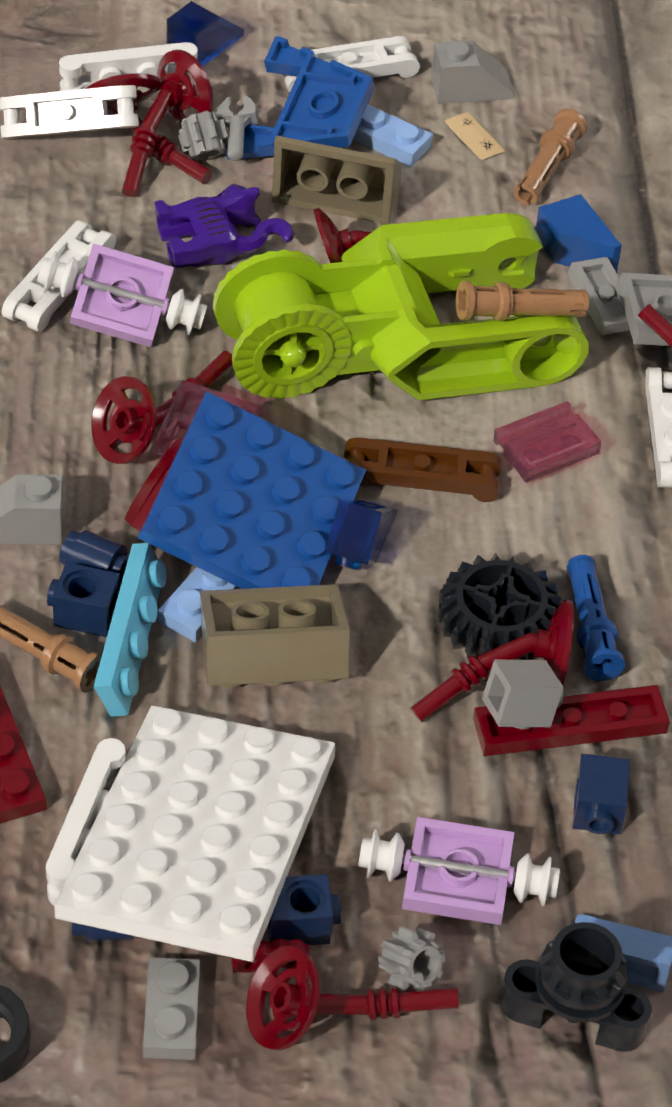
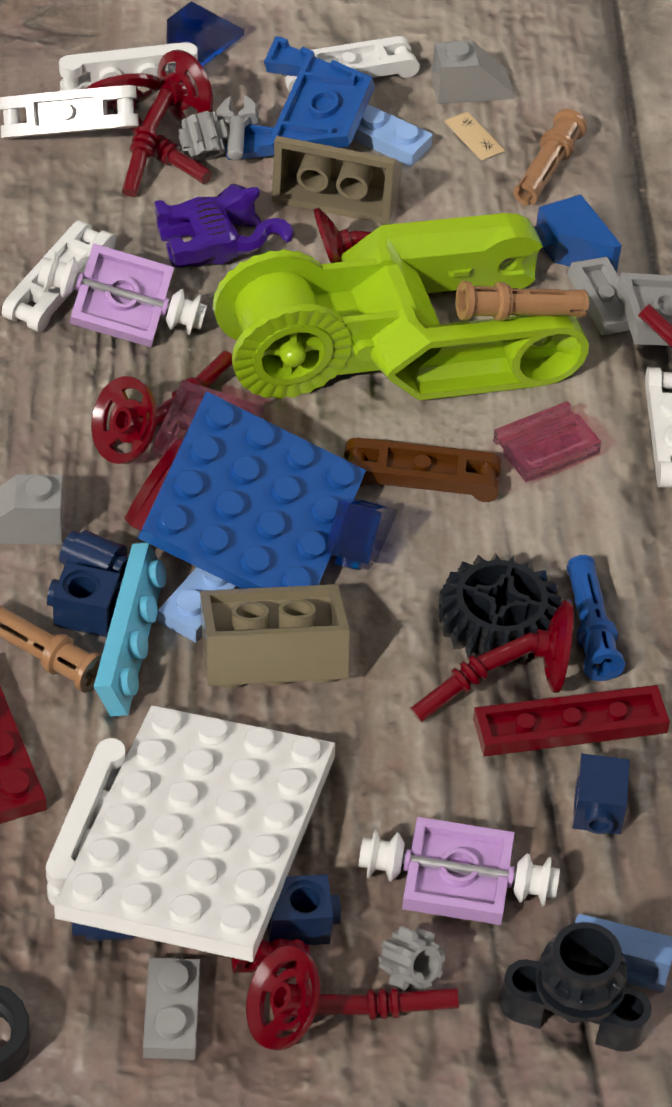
light grey brick [482,659,564,729] -> none

